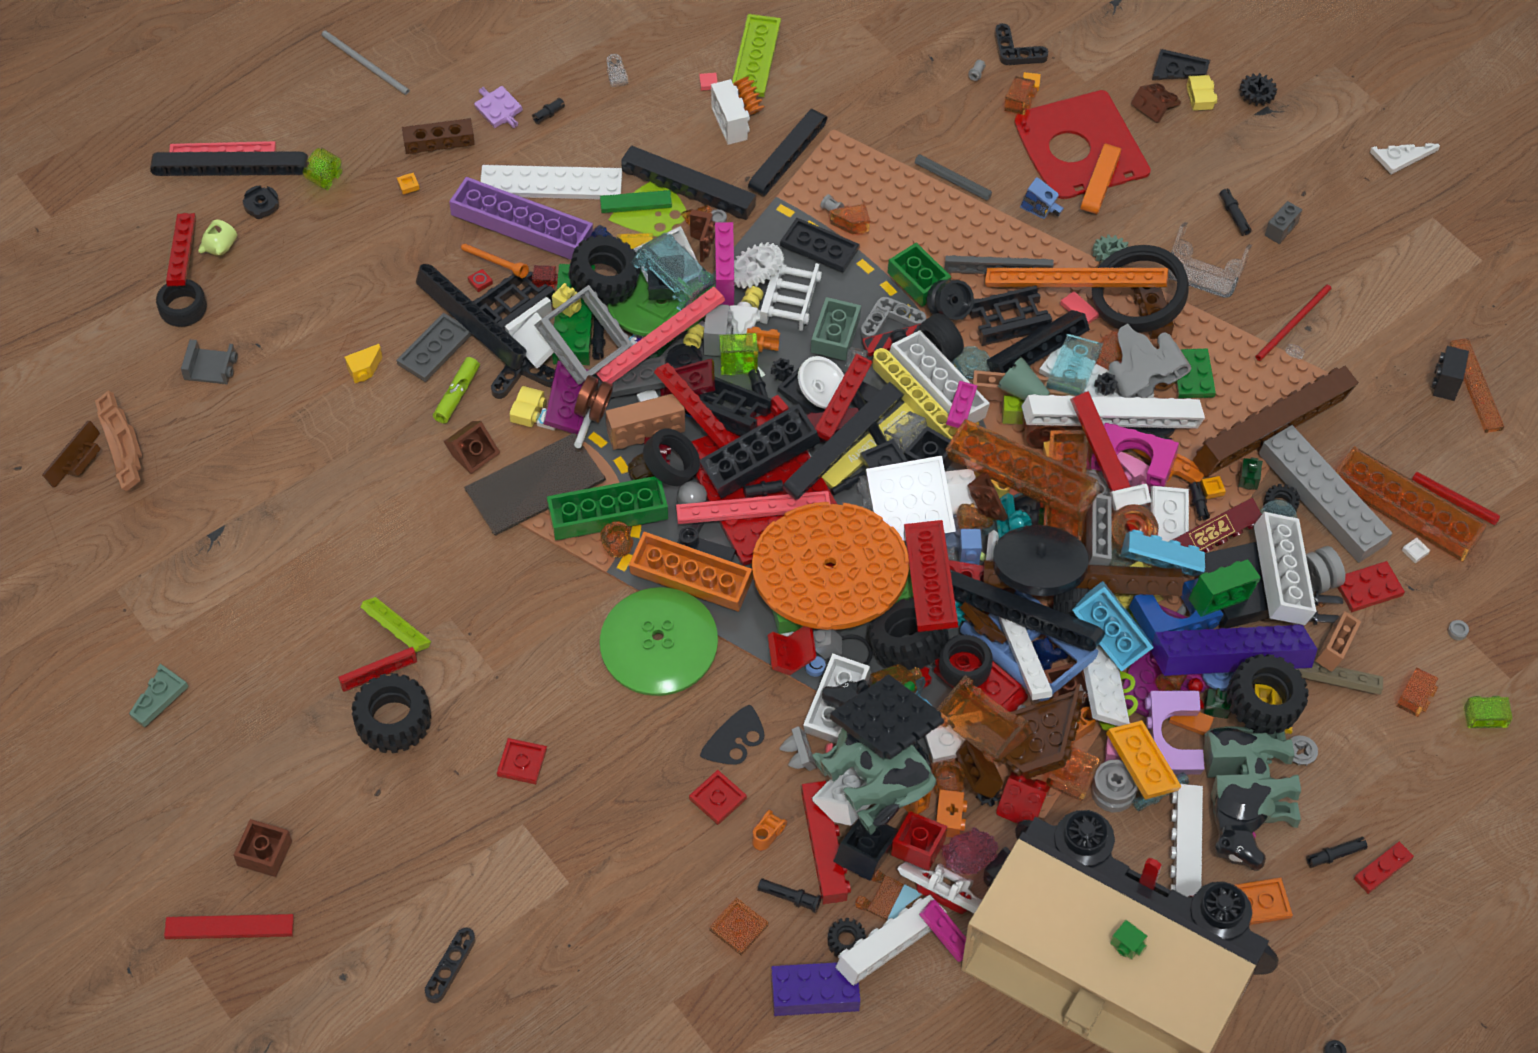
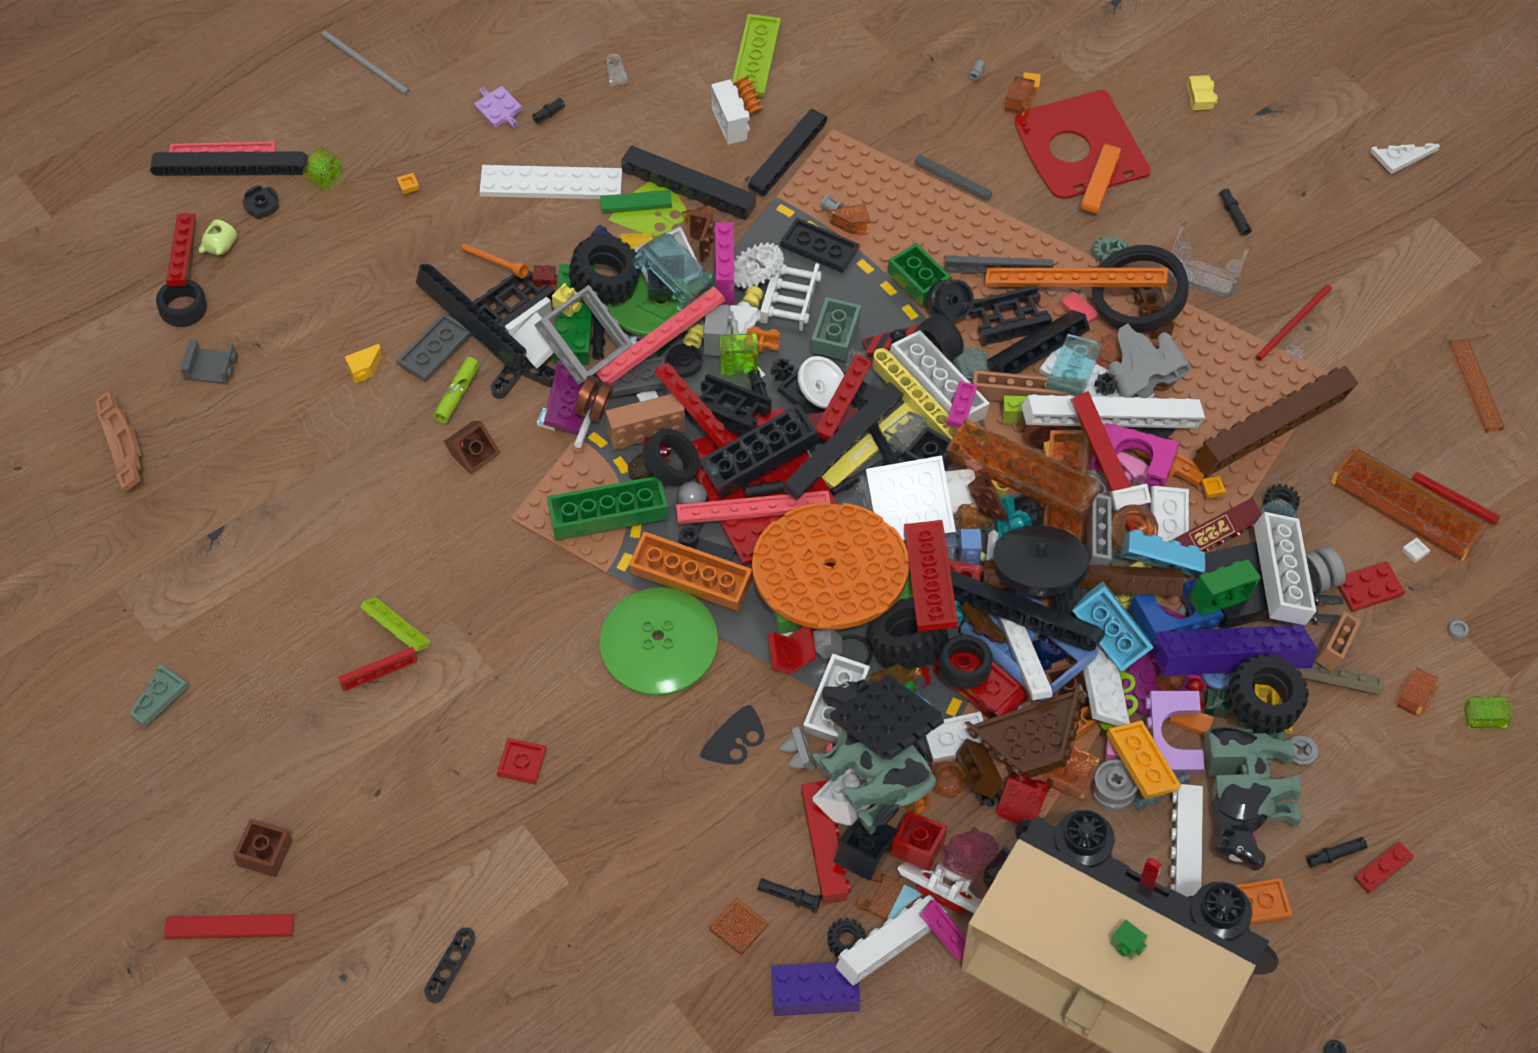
reddish brown bracket [42,421,101,487] -> none
black tyre [352,673,431,753] -> none
reddish brown brick [402,118,475,154] -> none
medium lavender brick [449,177,594,260] -> none
clear smoke piece [464,433,606,536] -> none
red tile [467,269,493,292] -> none
light yellow brick [509,386,547,427] -> none
clear orange hair [600,521,634,558] -> none
dark red tile [660,358,715,397] -> none
red plate [689,770,747,825] -> none
coral tile [699,73,718,91] -> none
light grey tile [710,209,727,222] -> none
orange piece [752,810,787,851] -> none
red plate [771,395,789,416] -> none
medium blue tile [805,656,825,677] -> none
black plate [860,439,908,469] -> none
light grey beam [861,297,926,339] -> none
orange brick [936,790,967,838] -> none
clear orange windscreen [937,675,1033,763] -> none
black beam [995,23,1049,65] -> none
sand green cone [997,357,1050,401] -> none
medium blue torso [1020,177,1064,219] -> none
copper bracket [1131,83,1181,122] -> none
black wing [1152,49,1210,80] -> none
green plate [1175,348,1216,399] -> none
black pin [1189,482,1210,521] -> none
dark green brick [1238,457,1263,490] -> none
black gear [1239,73,1277,106] -> none
light grey brick [1259,425,1393,563] -> none
dark grey brick [1265,201,1302,244] -> none
black brick [1431,346,1469,401] -> none

